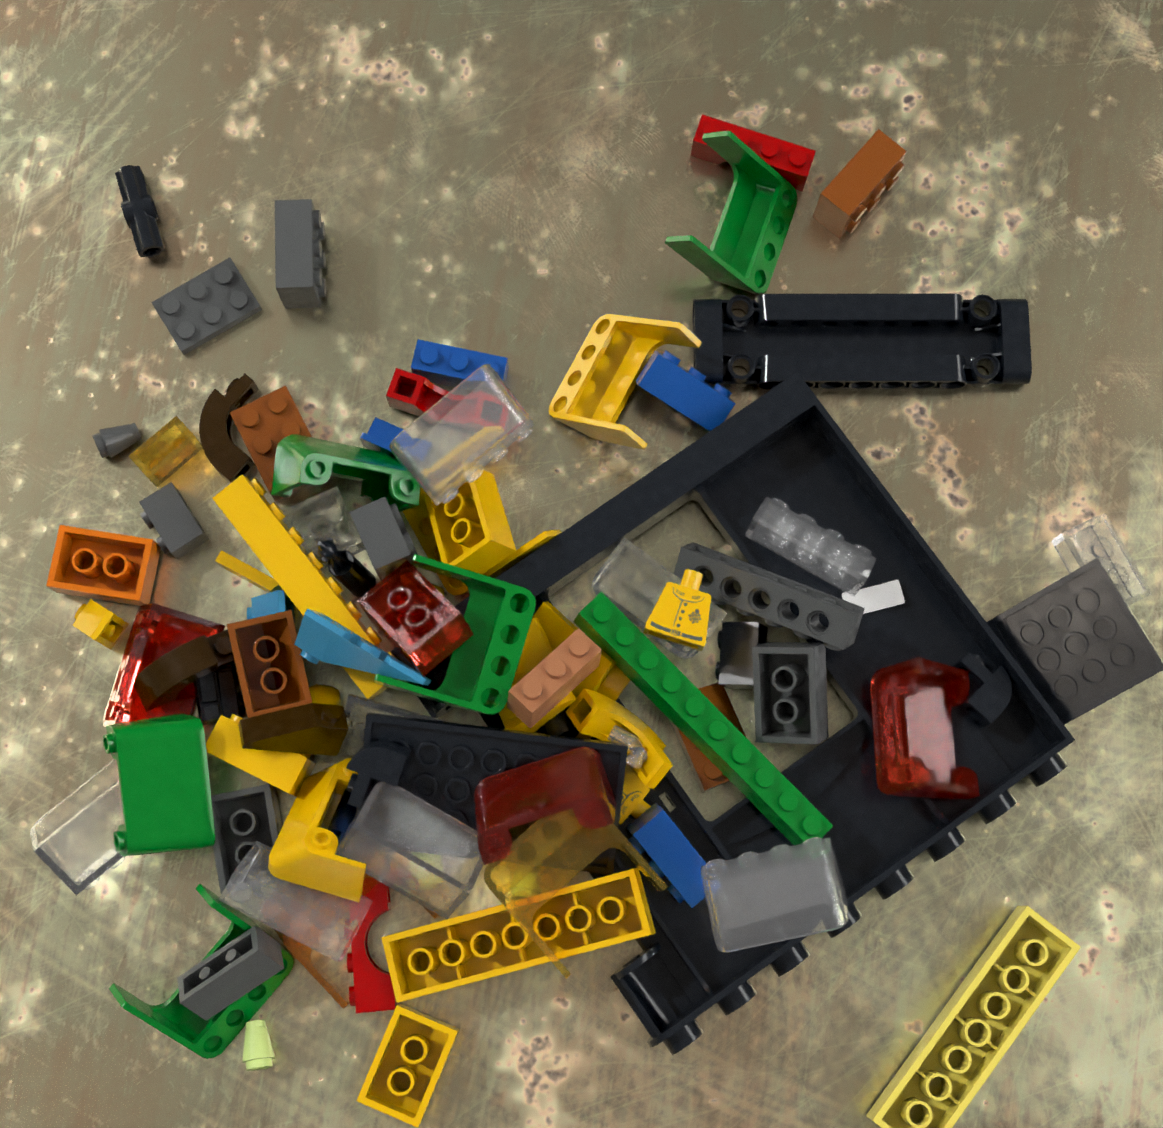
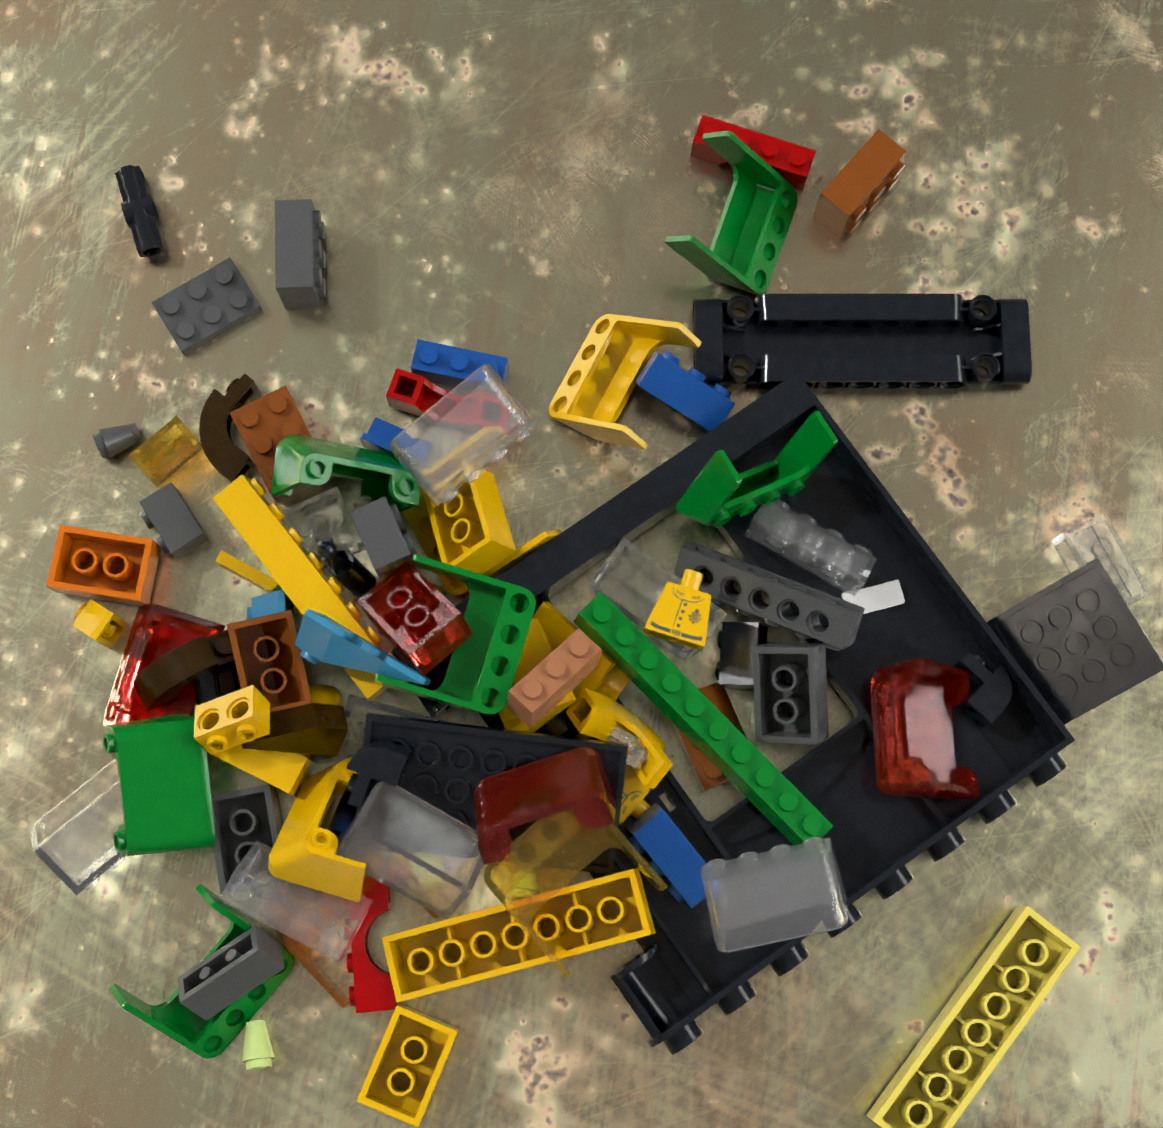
none -> yellow brick [194,685,270,755]
none -> green windscreen [675,411,838,528]

